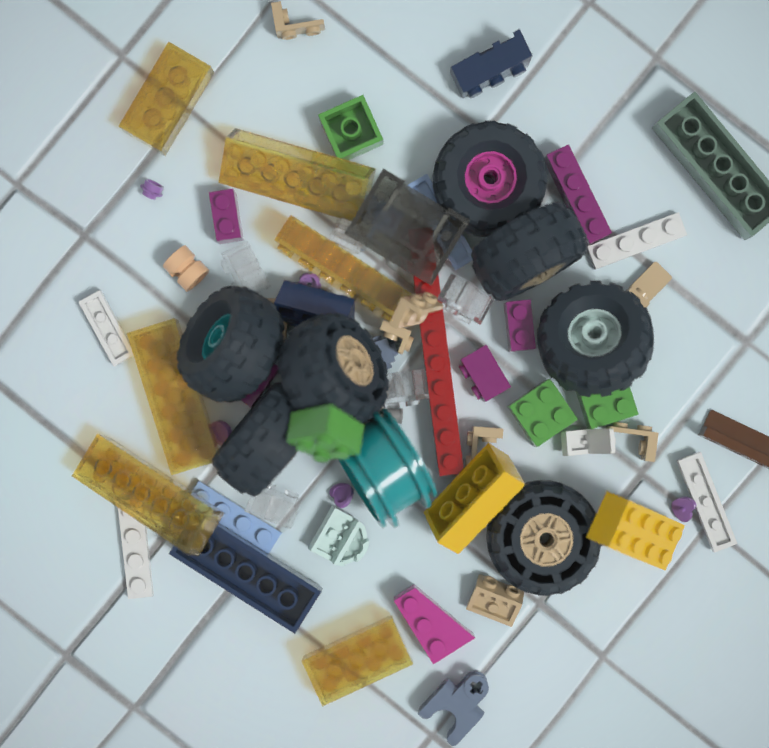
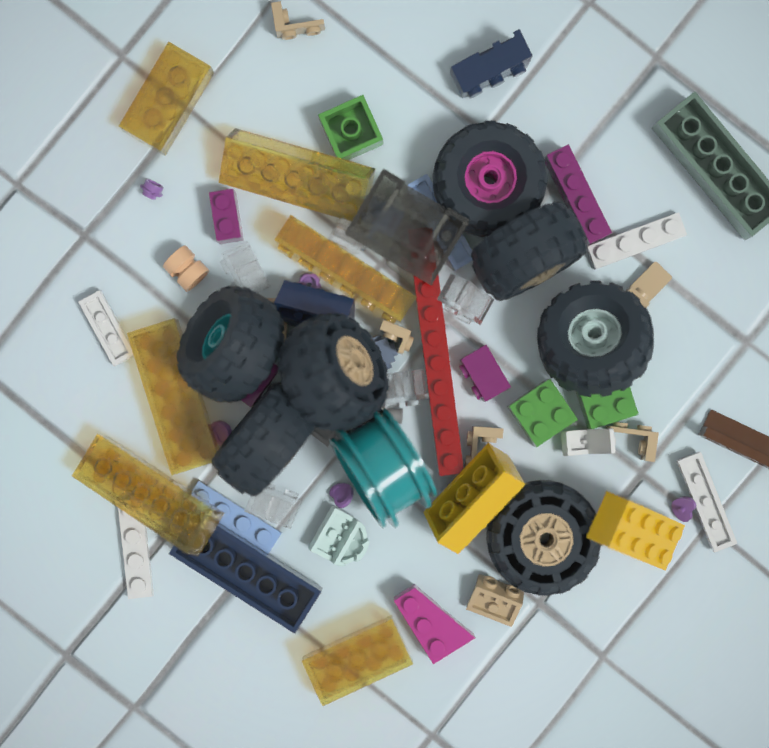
bright green brick [287,404,364,463] -> none
tan bracket [389,292,443,329] -> none
sand blue piece [418,671,489,746] -> none
magenta brick [504,299,536,352] -> none

